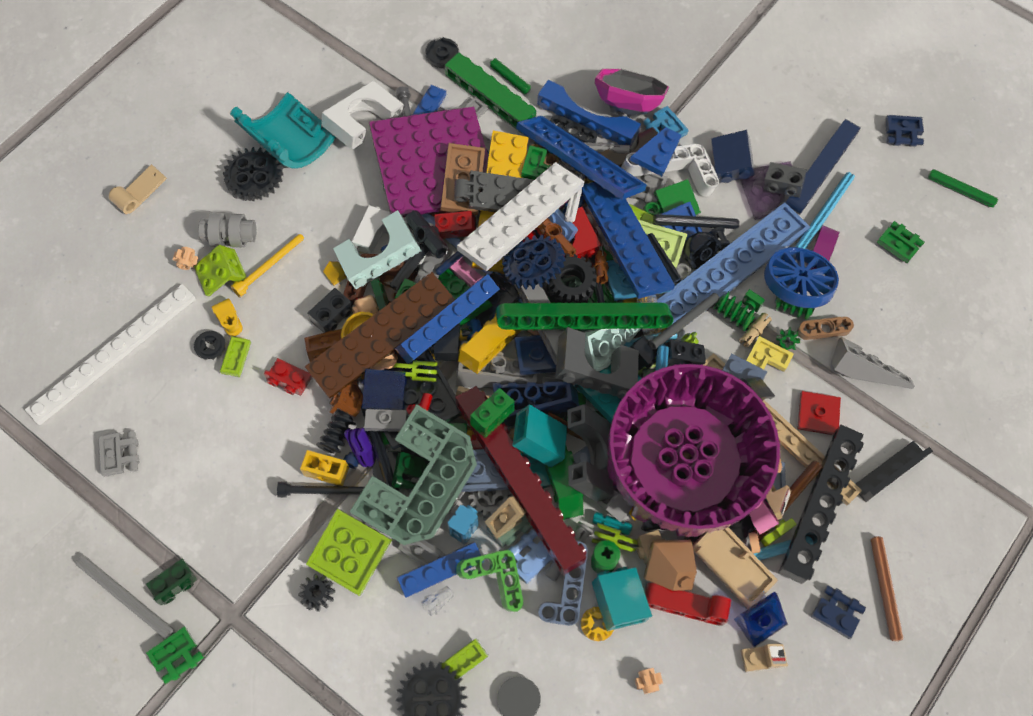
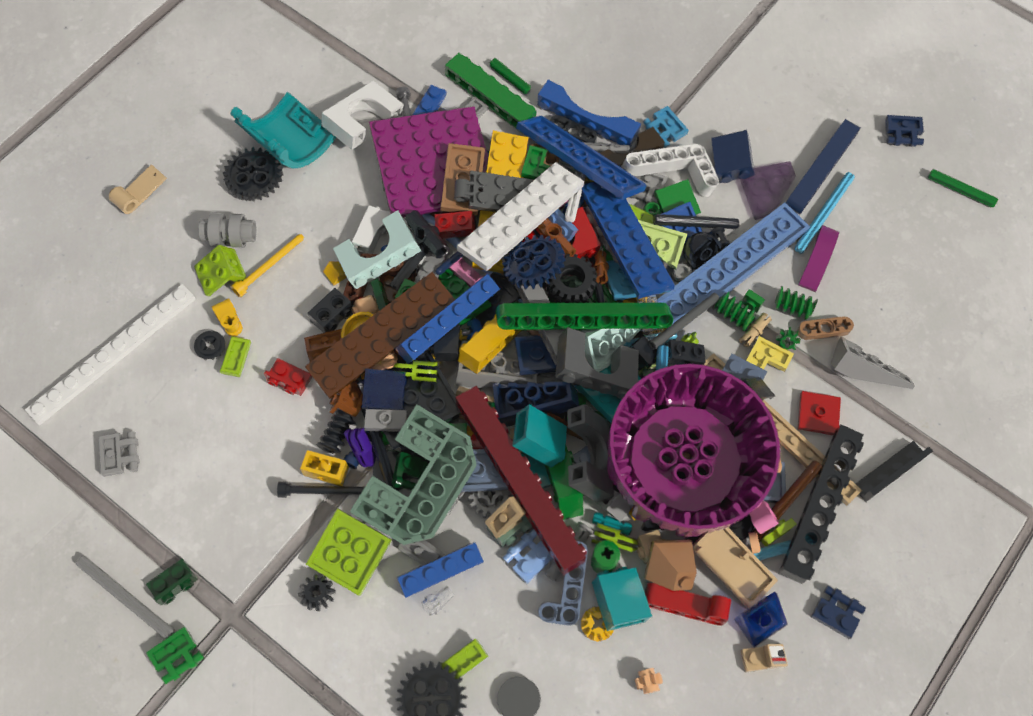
light nougat gear [173,247,198,270] -> none
red arm [406,393,433,416] -> none
black tile [425,37,459,69] -> none
dark azure brick [448,505,478,544] -> none
bright green beam [456,550,523,612] -> none
green brick [470,388,515,438] -> none
rock [595,69,669,119] -> none
blue wing [629,127,682,177] -> none
black axle [647,233,681,283] -> none
dark grey brick [763,162,807,198] -> none
blue piece [764,247,839,308] -> none
tan slope [766,485,791,520] -> none
nougat axle [871,536,903,641] -> none
green plate [876,221,925,264] -> none

